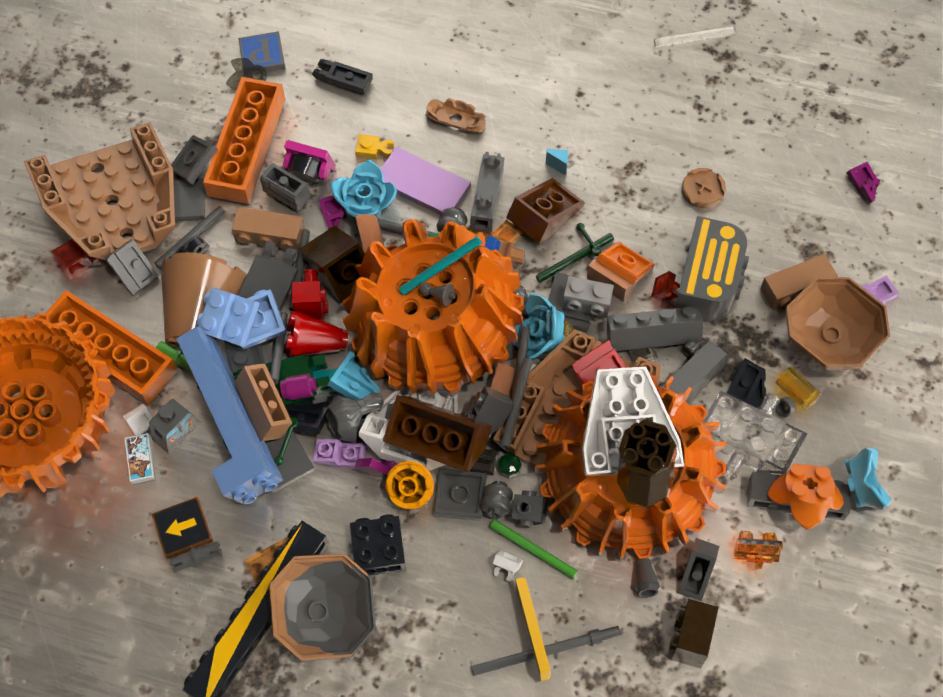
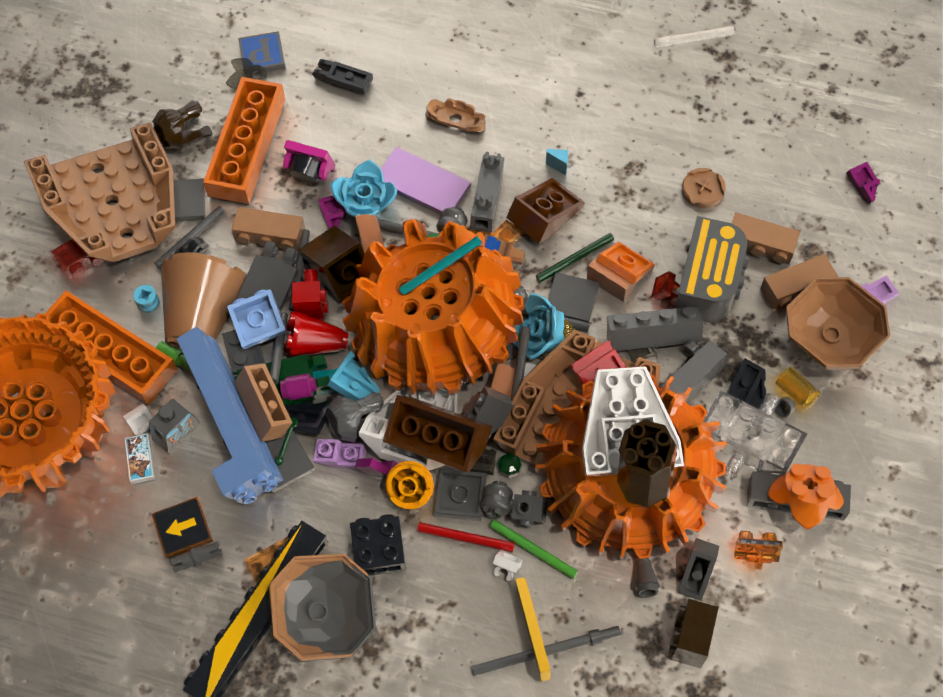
plate [105,239,159,295] -> none
dark grey tile [171,135,218,184] -> none
light blue plate [196,287,260,347] -> none
dark grey brick [260,163,311,211] -> none
yellow plate [355,134,394,159] -> none
dark grey piece [419,283,456,307] -> none
dark grey piece [500,358,533,449] -> none
light grey brick [563,276,614,318] -> none
dark green hinge [576,223,601,256] -> none
medium azure brick [845,447,892,510] -> none
none -> medium azure wheel [133,285,160,313]
none -> dark brown piece [152,101,213,150]
none -> red piece [417,522,515,552]
none -> medium nougat brick [732,212,800,265]

